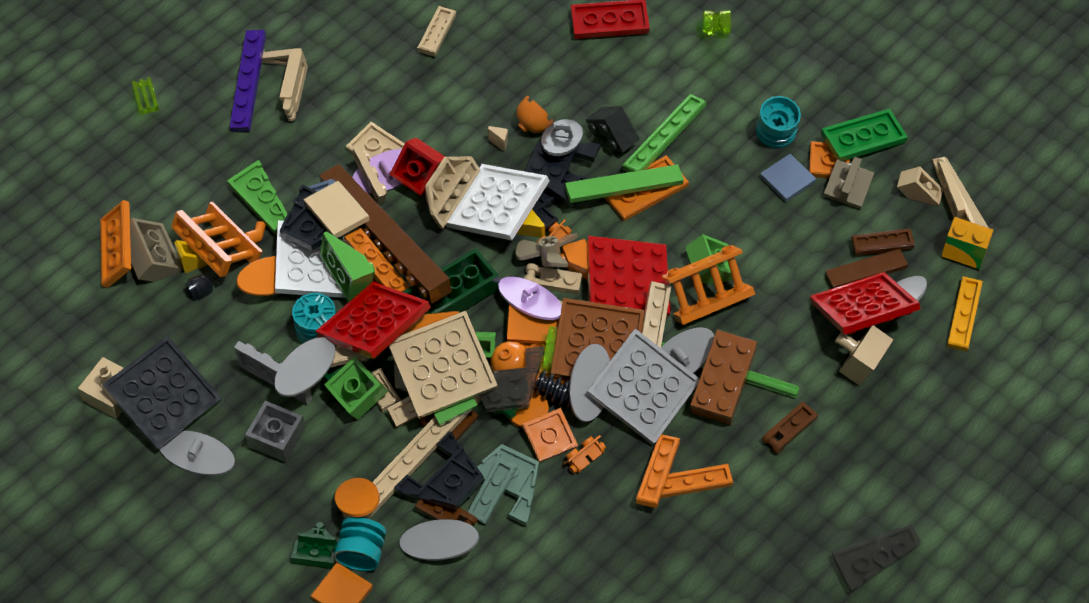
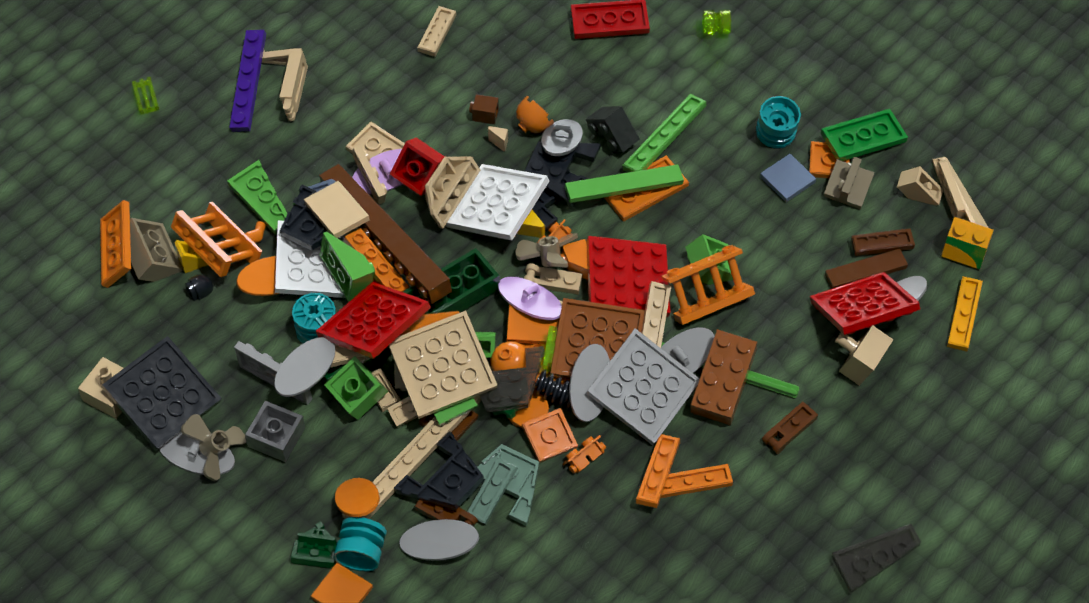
none -> dark tan piece [181,414,247,481]
none -> reddish brown brick [469,94,499,124]

